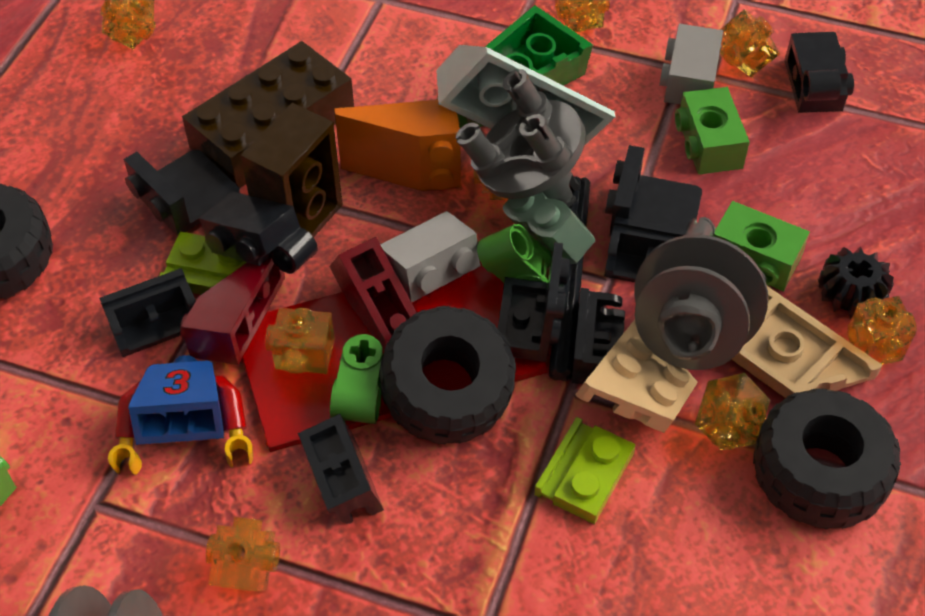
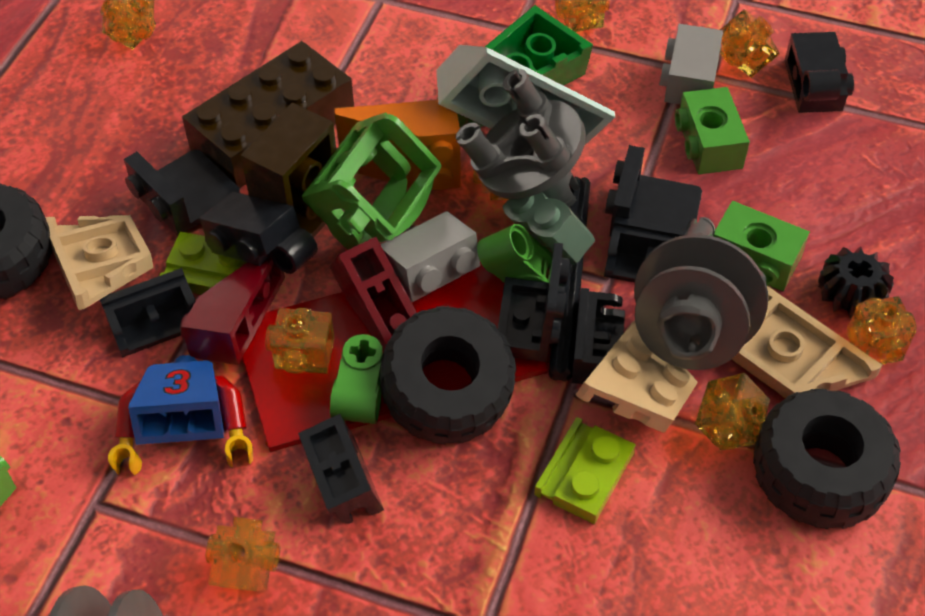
none -> tan wing [45,215,154,310]
none -> bright green animal [302,112,442,250]

